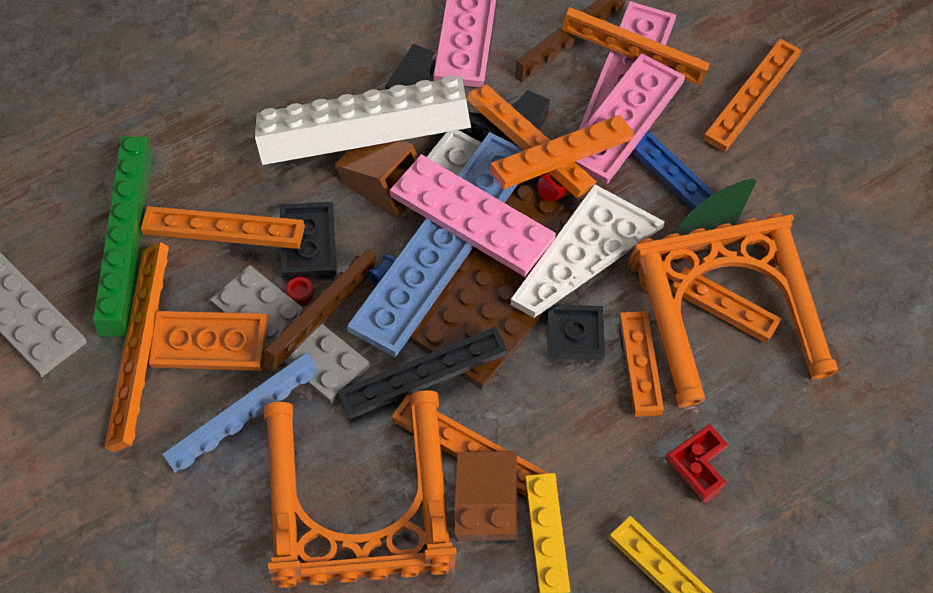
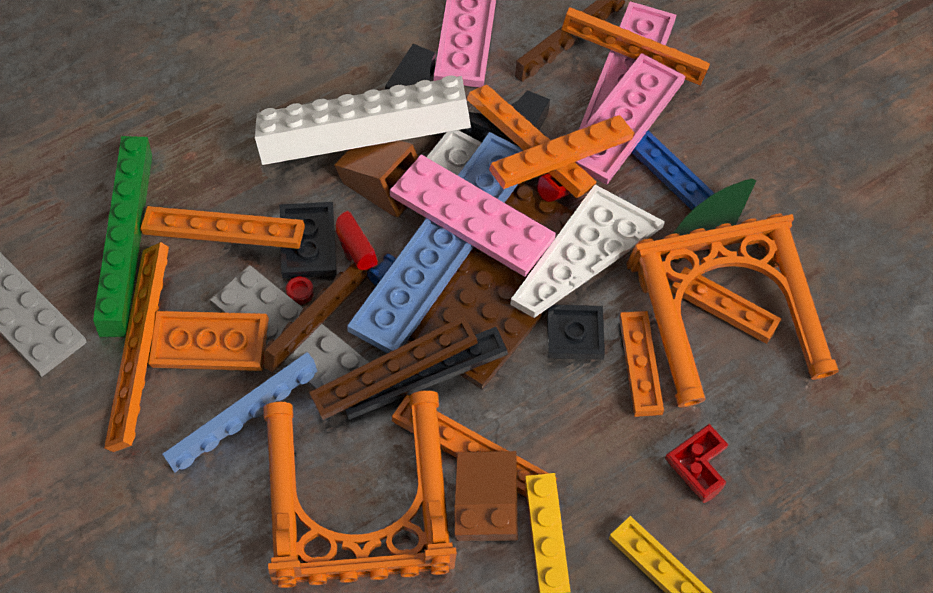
orange plate [703,39,802,152] -> none
none -> reddish brown plate [309,316,478,420]
none -> red brick [336,210,378,270]

